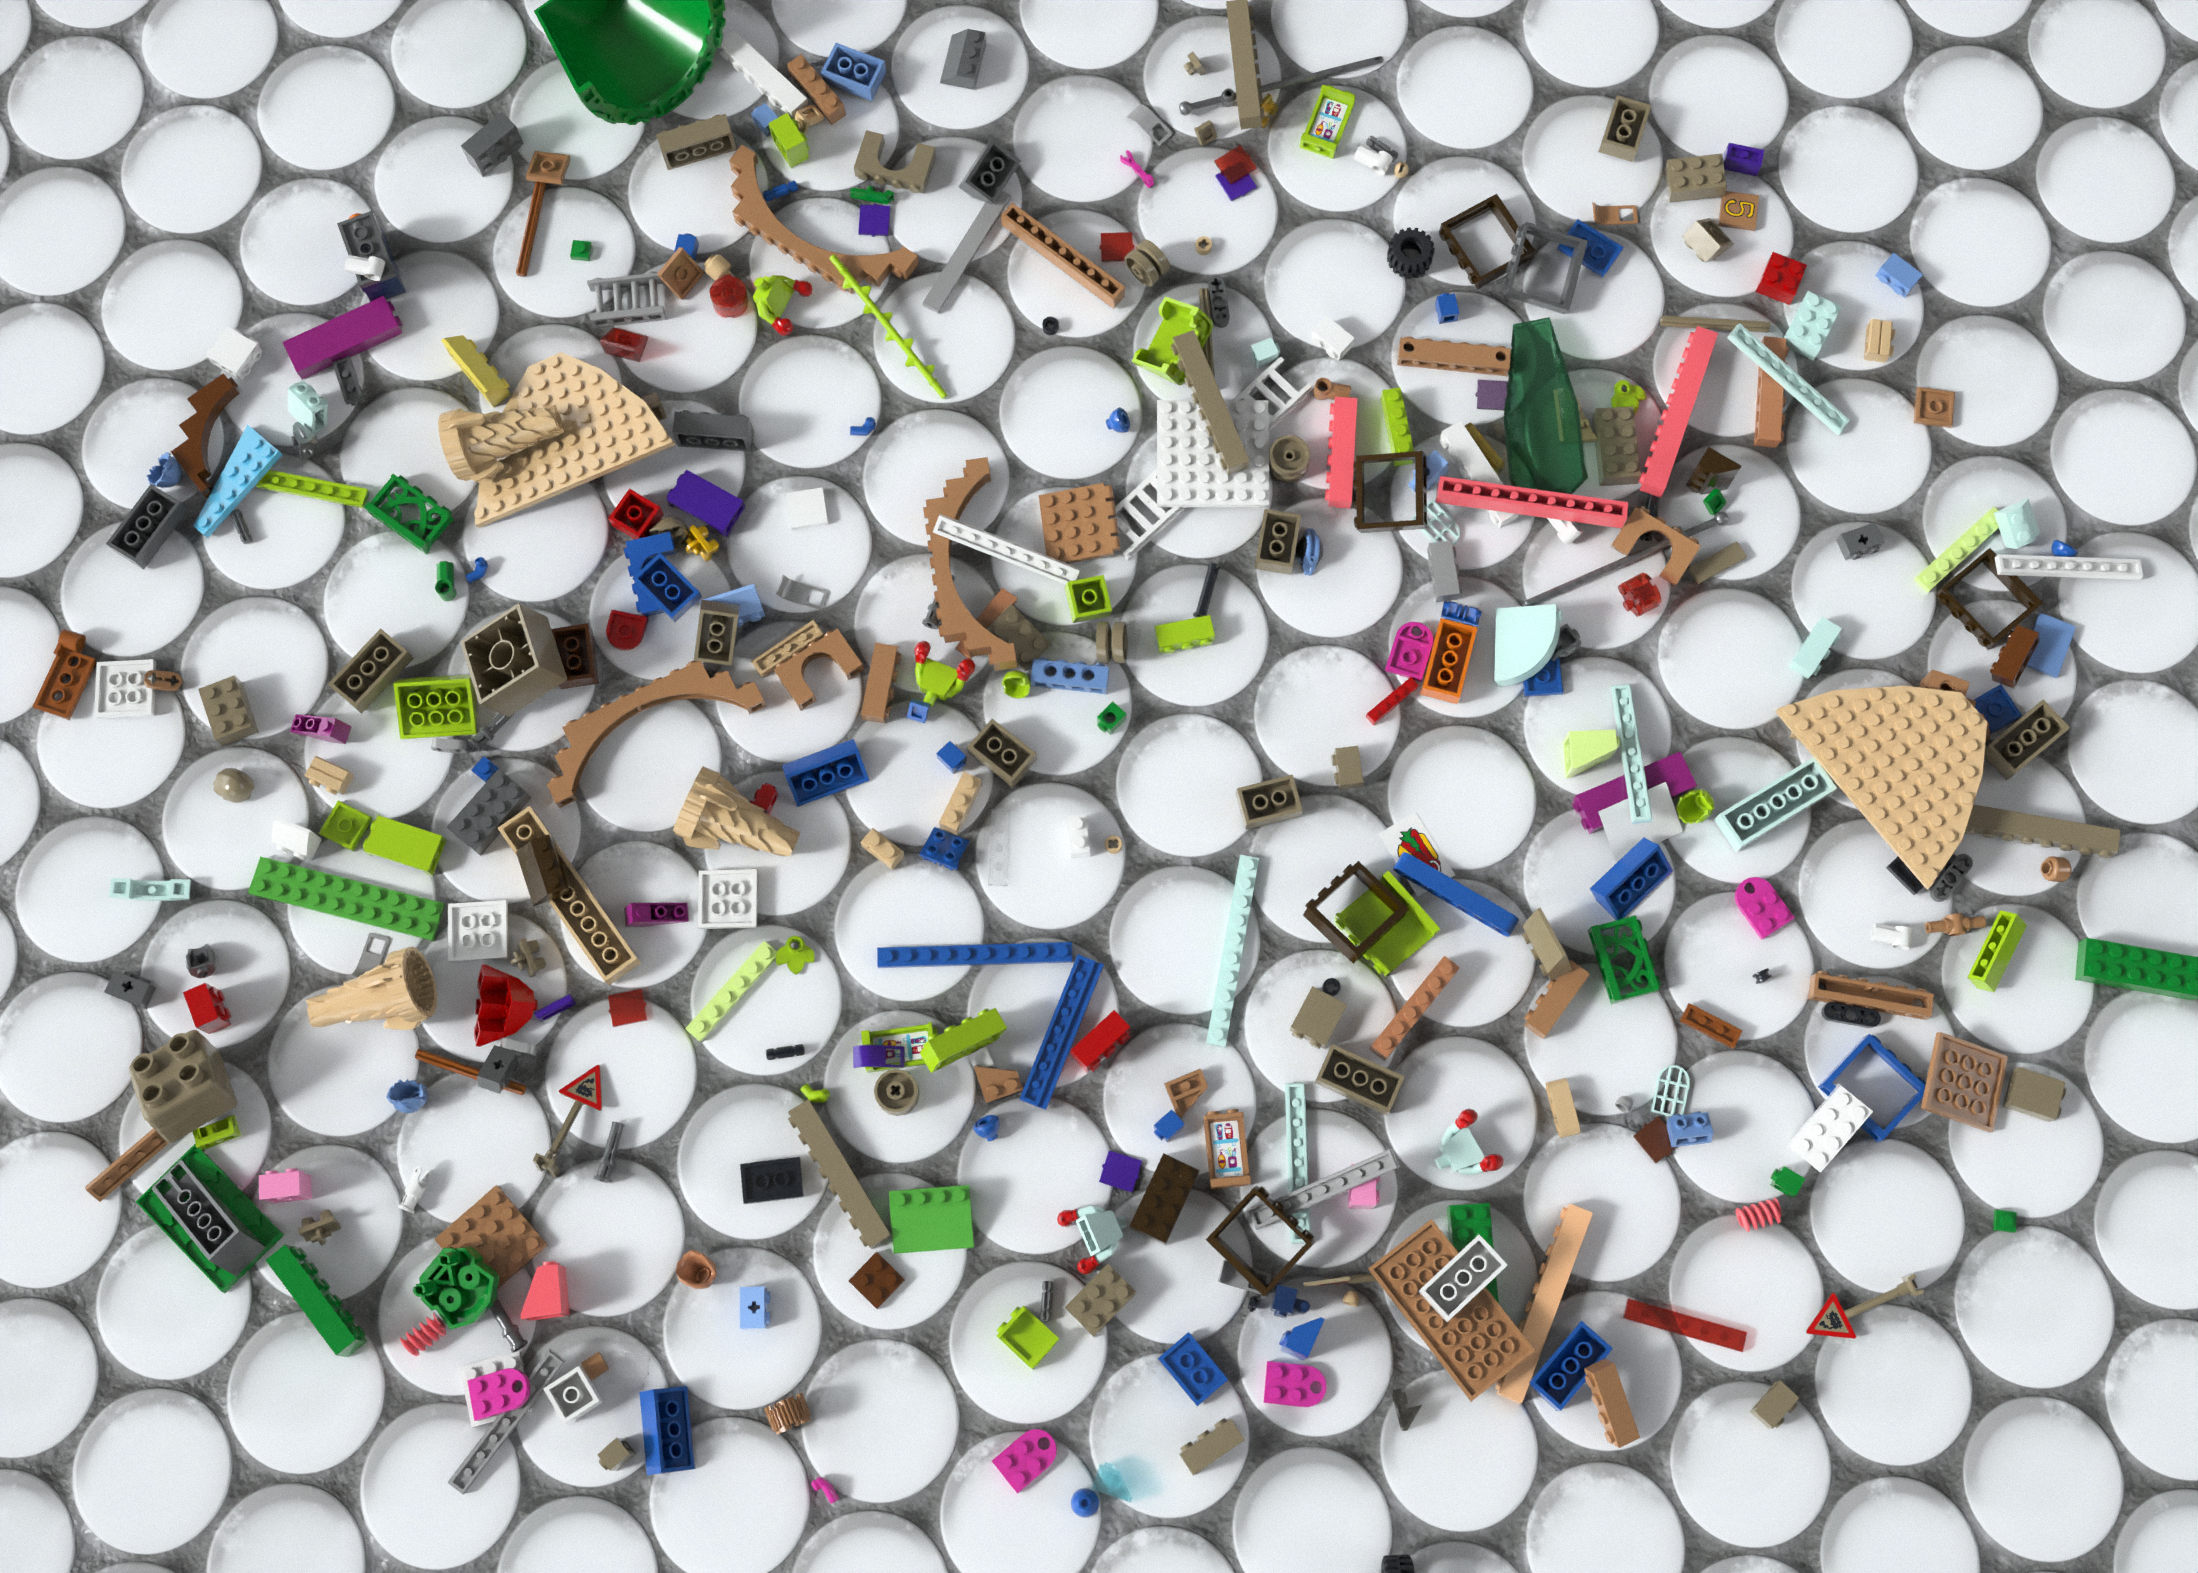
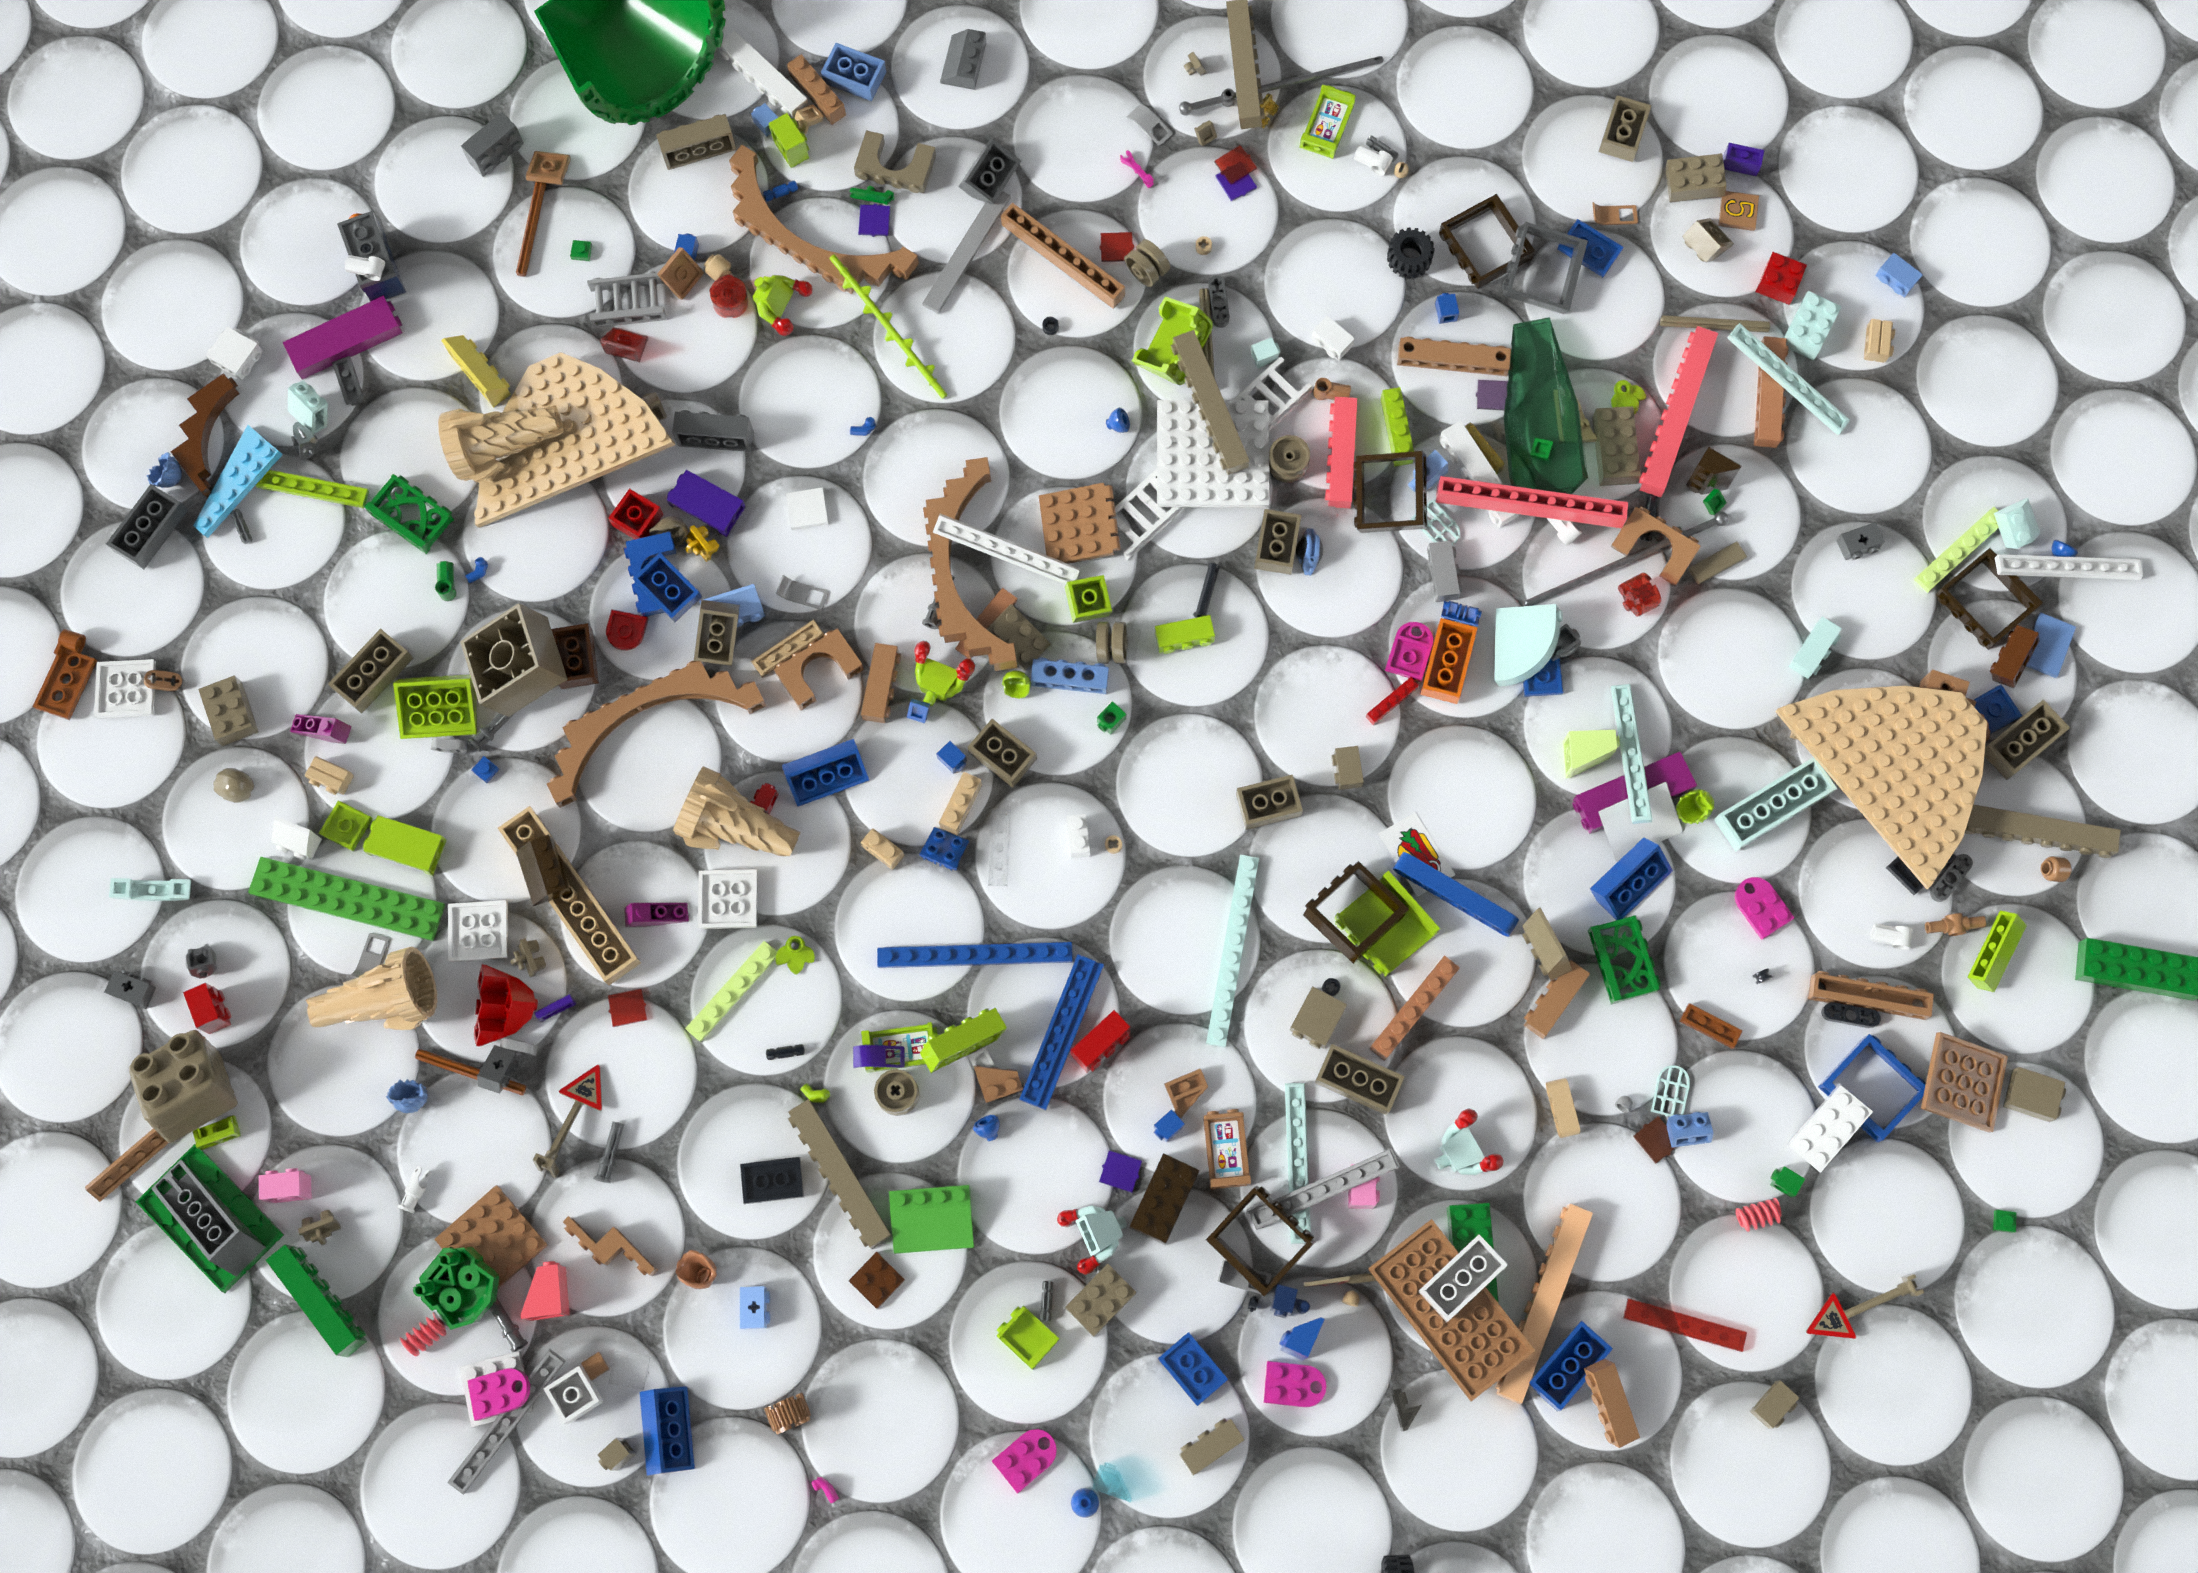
dark grey brick [447,769,531,856] -> none
medium nougat tile [1914,387,1955,428] -> none
none -> medium nougat bracket [563,1216,658,1276]
none -> green plate [1530,438,1554,461]

